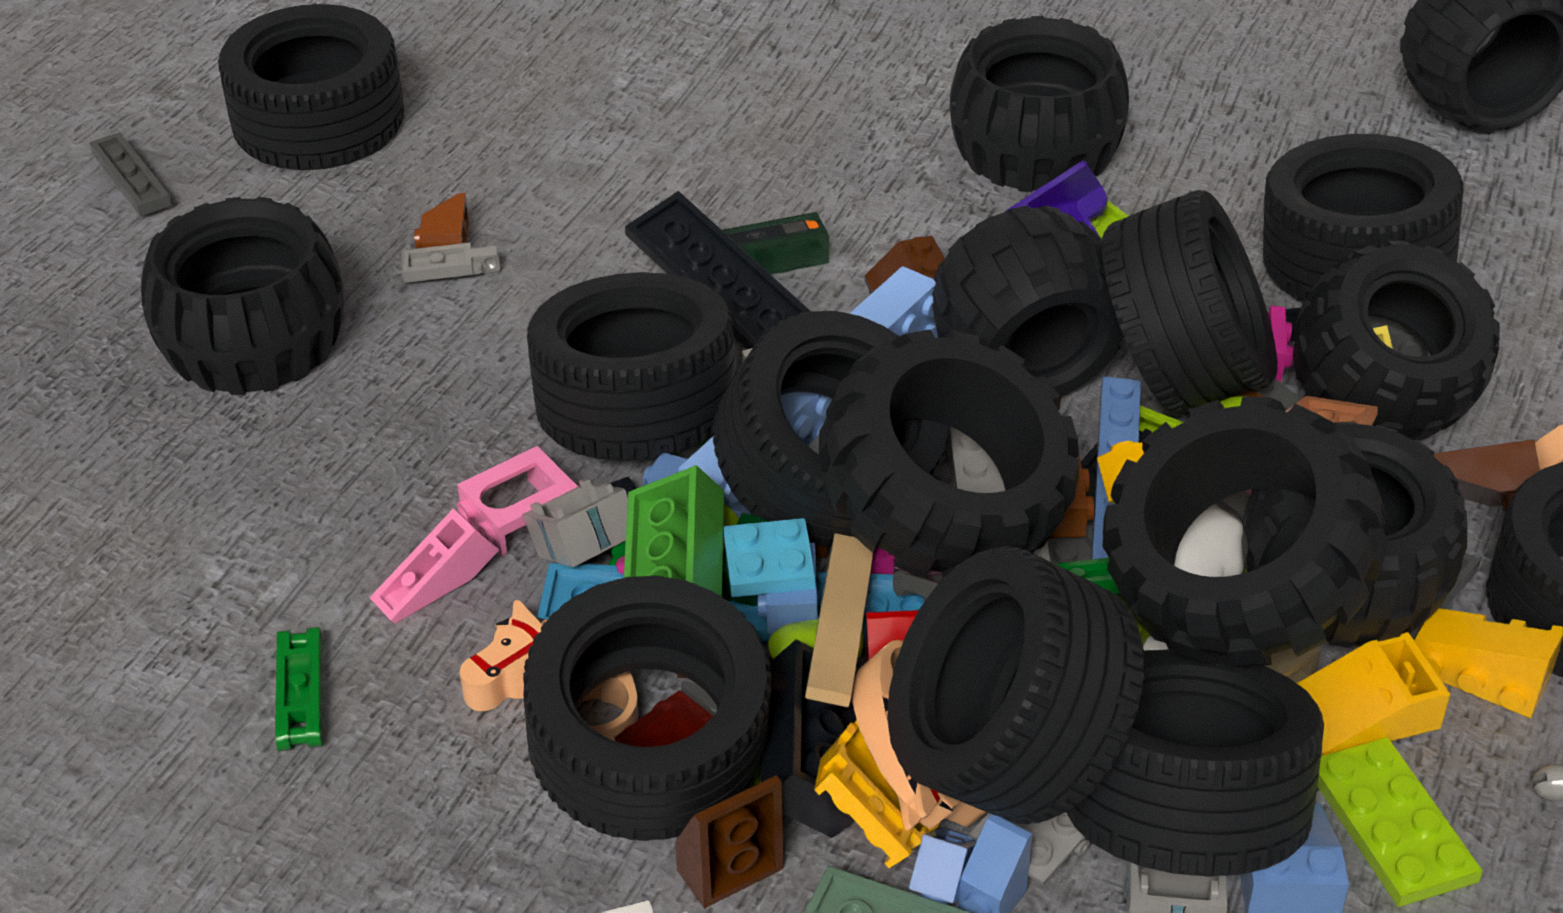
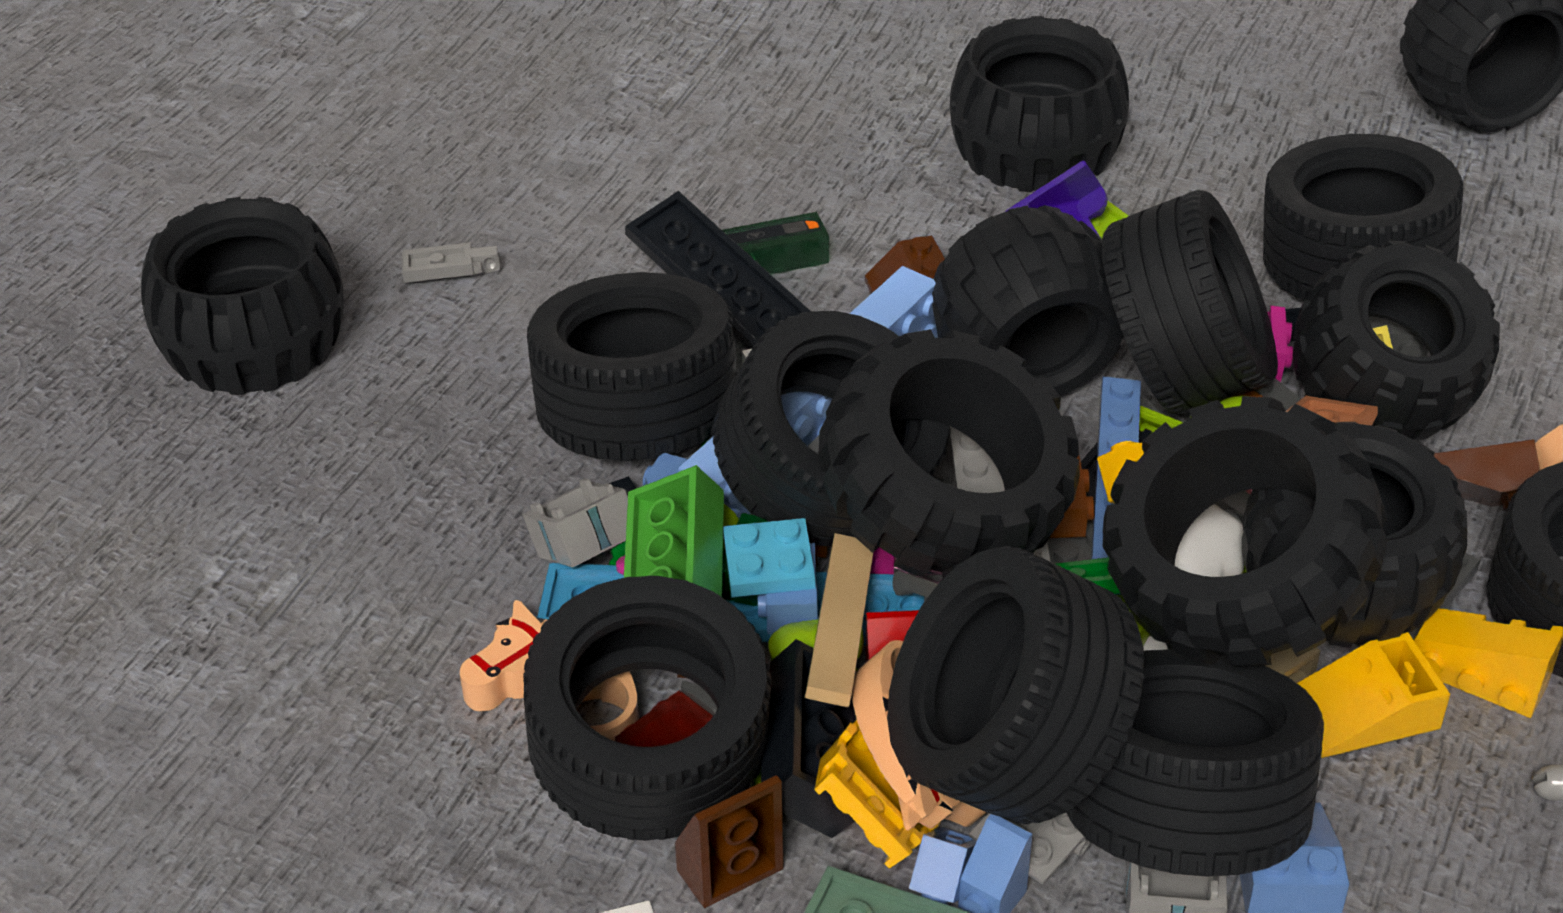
dark grey plate [89,132,172,217] -> none
black tyre [218,4,404,170] -> none
green plate [275,627,323,751] -> none
bright pink slope [370,508,499,623] -> none
dark orange slope [414,193,469,249] -> none
bright pink panel [456,446,578,556] -> none
lime plate [1317,737,1483,907] -> none

